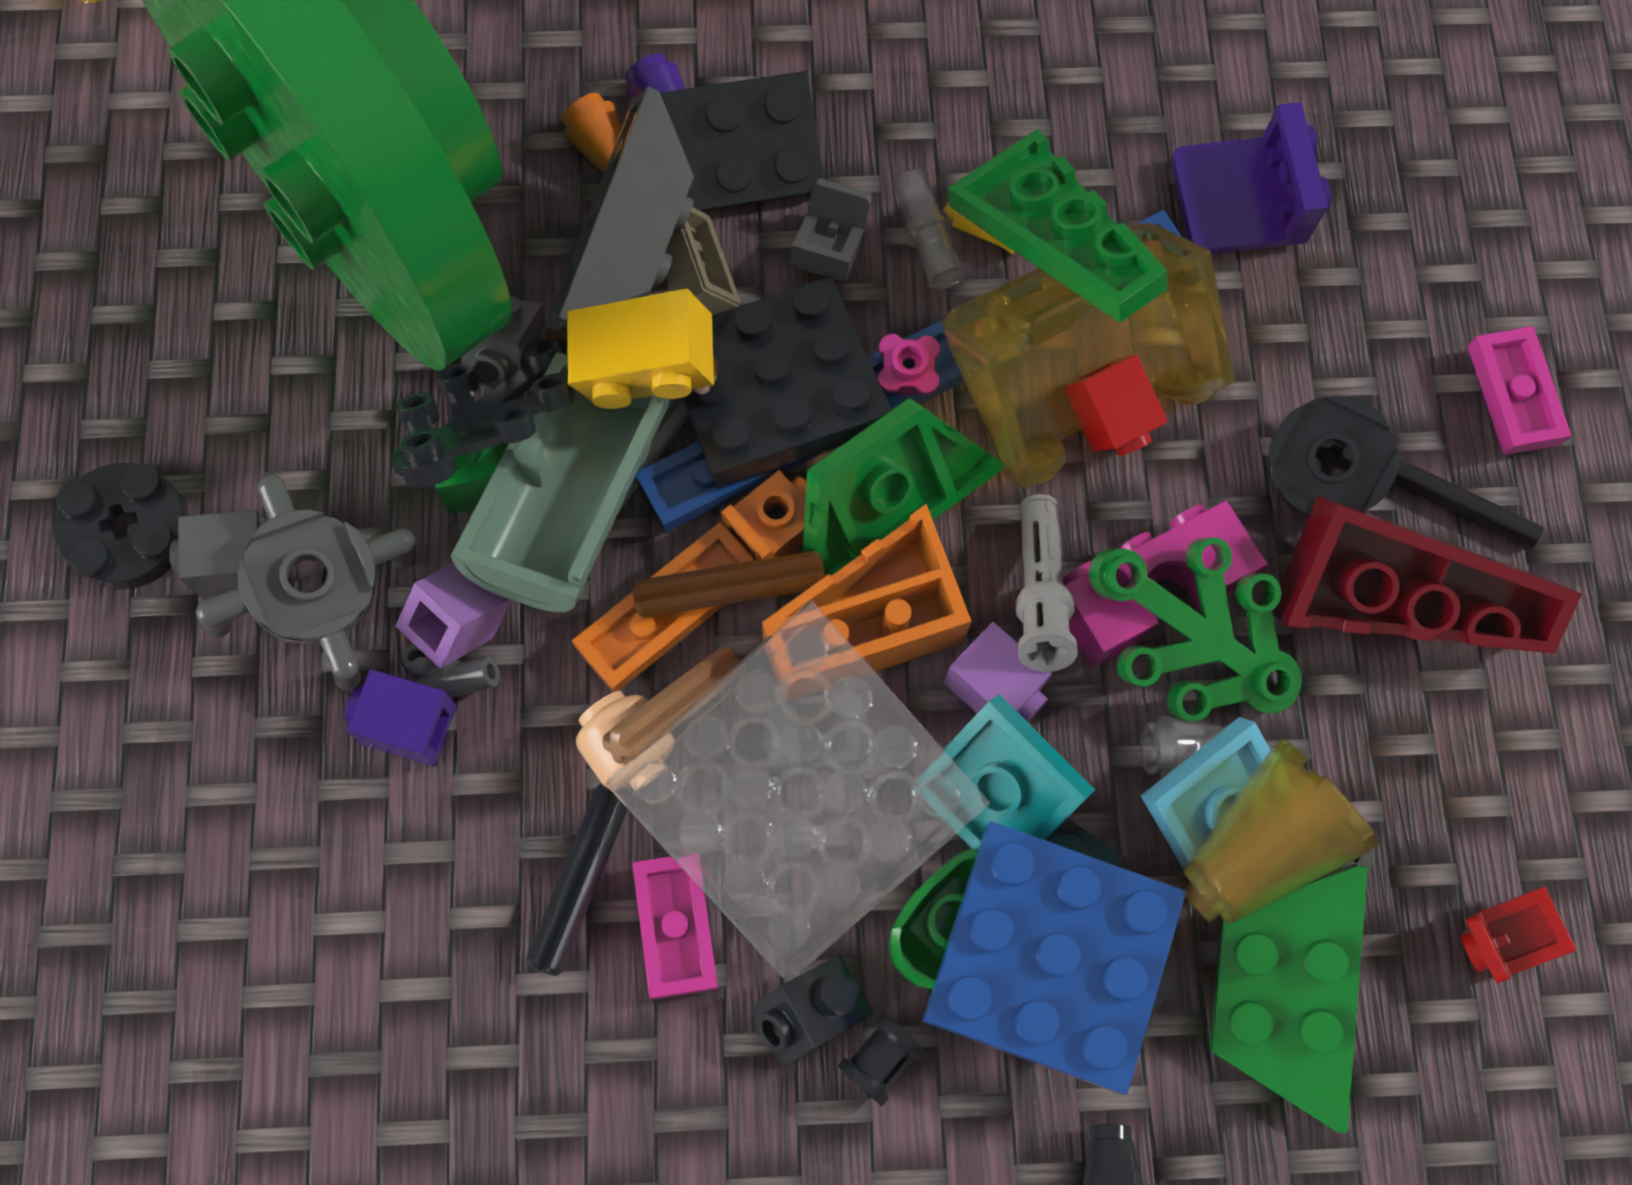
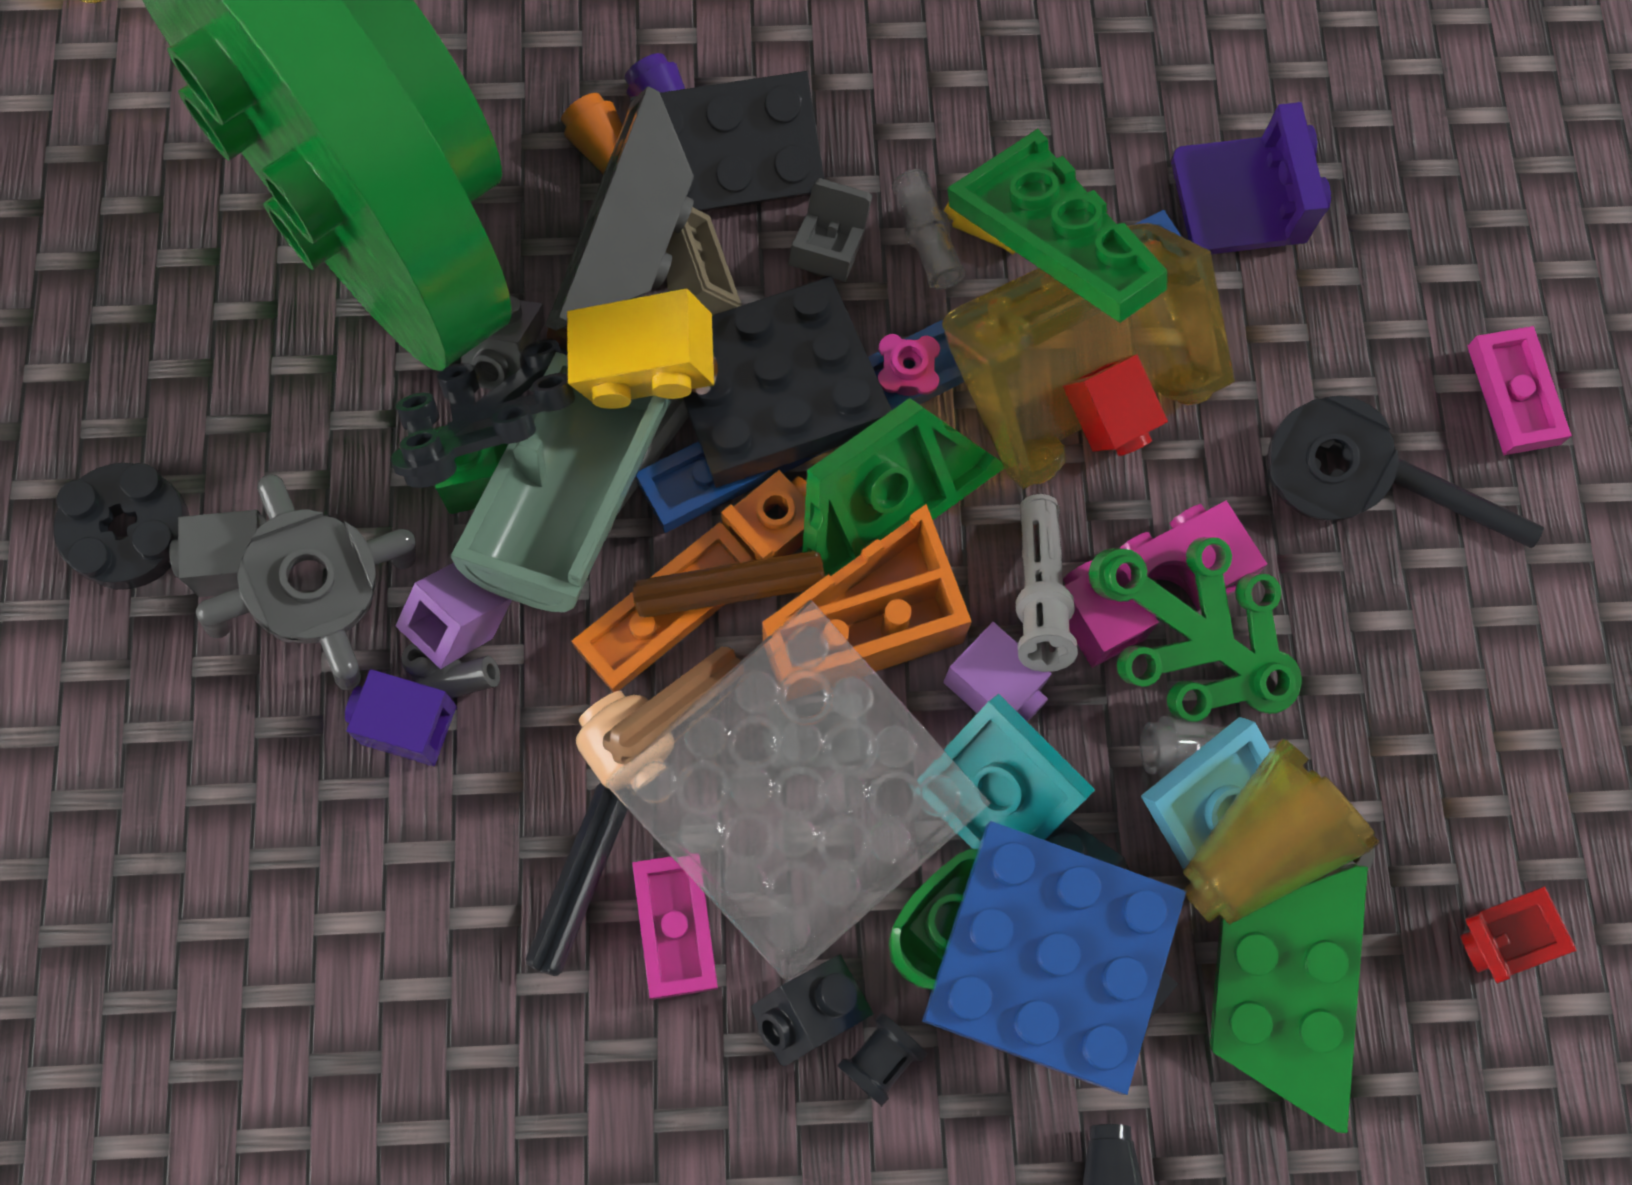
dark red wedge [1272,495,1582,654] -> none

